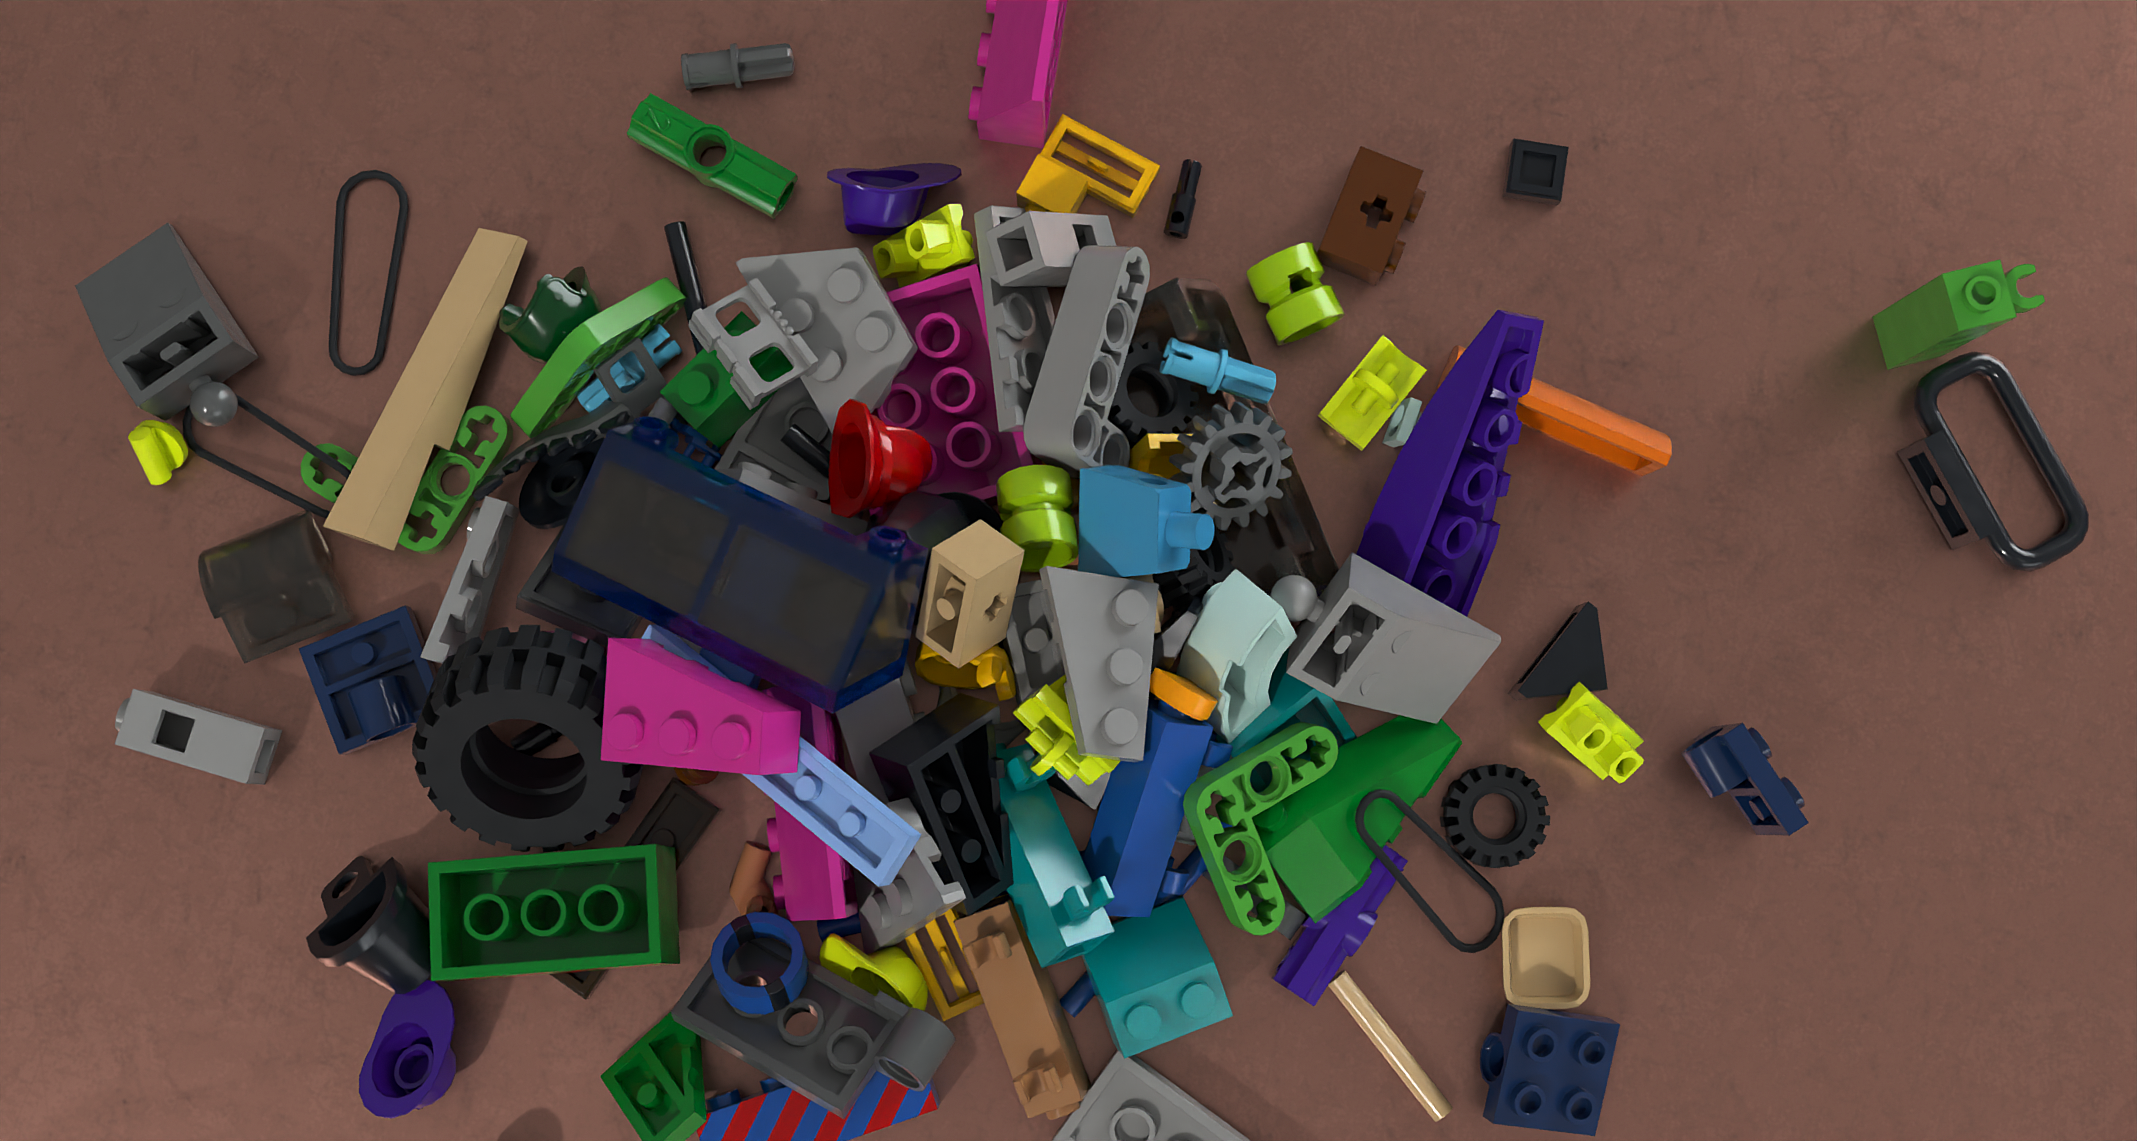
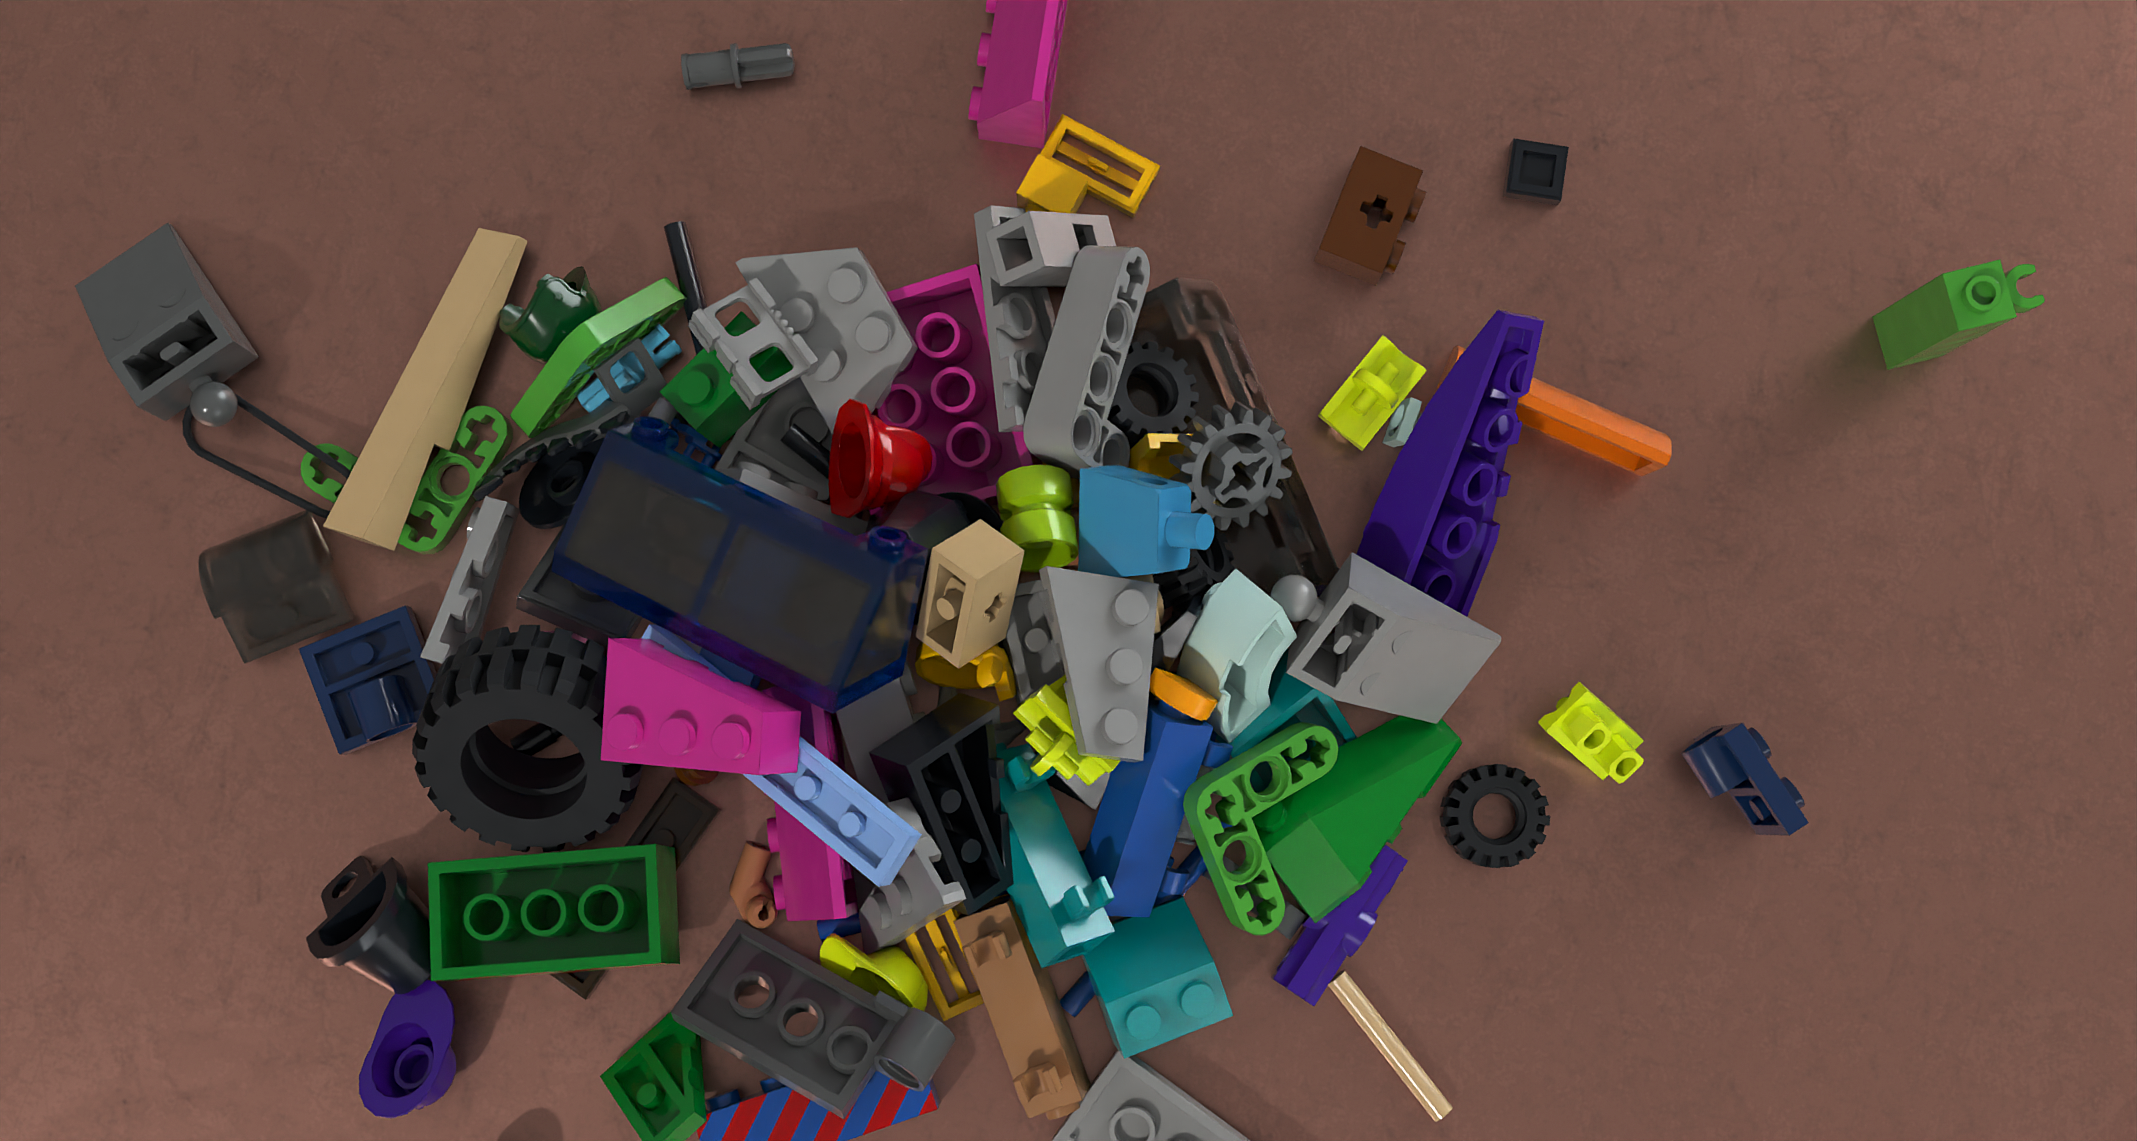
light grey brick [115,689,282,785] -> none
neon yellow plate [128,420,188,485] -> none
black piece [329,170,408,376] -> none
green piece [626,93,798,219] -> none
blue piece [710,912,809,1015] -> none
dark purple piece [827,163,962,236] -> none
neon yellow hips [873,204,975,288] -> none
medium azure axle [1160,337,1276,404] -> none
black pin [1164,159,1202,239] -> none
lime wheel [1246,242,1345,345] -> none
black piece [1355,789,1505,953] -> none
dark blue plate [1479,1004,1620,1136] -> none
tan piece [1501,907,1590,1009] -> none
black slope [1508,601,1608,701] -> none
black bar [1897,351,2089,571] -> none

